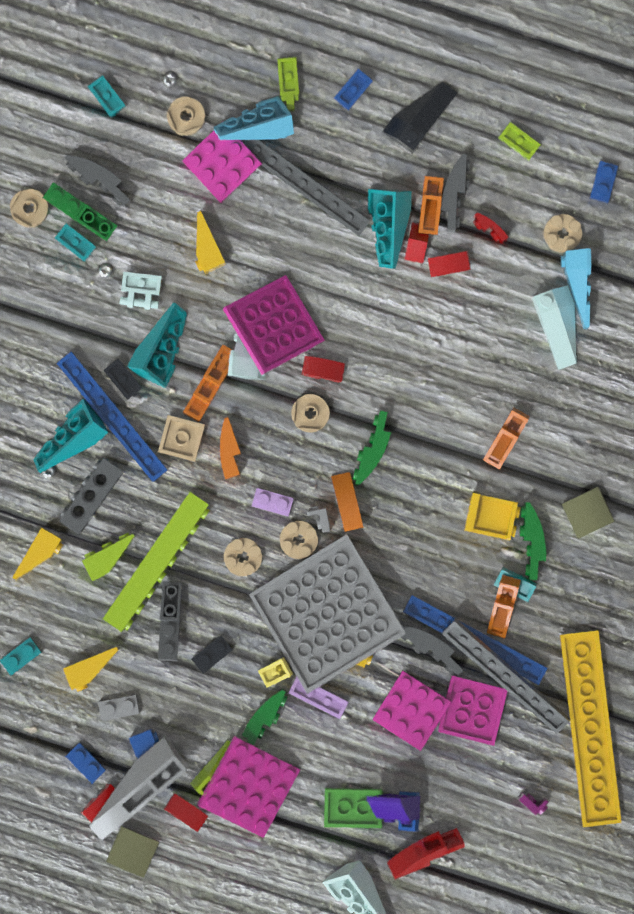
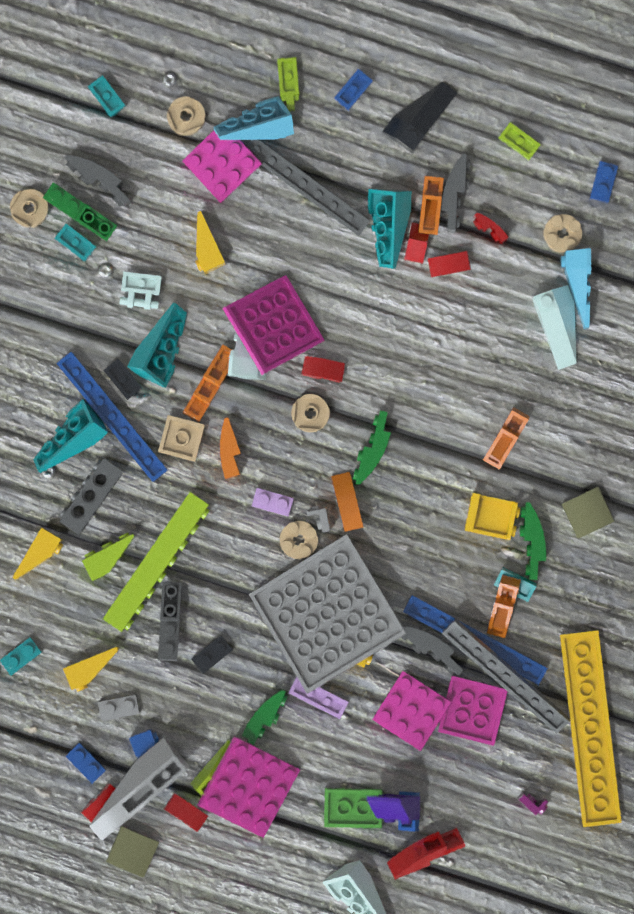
tan plate [224,538,262,576] -> none
light yellow slope [258,657,293,687] -> none

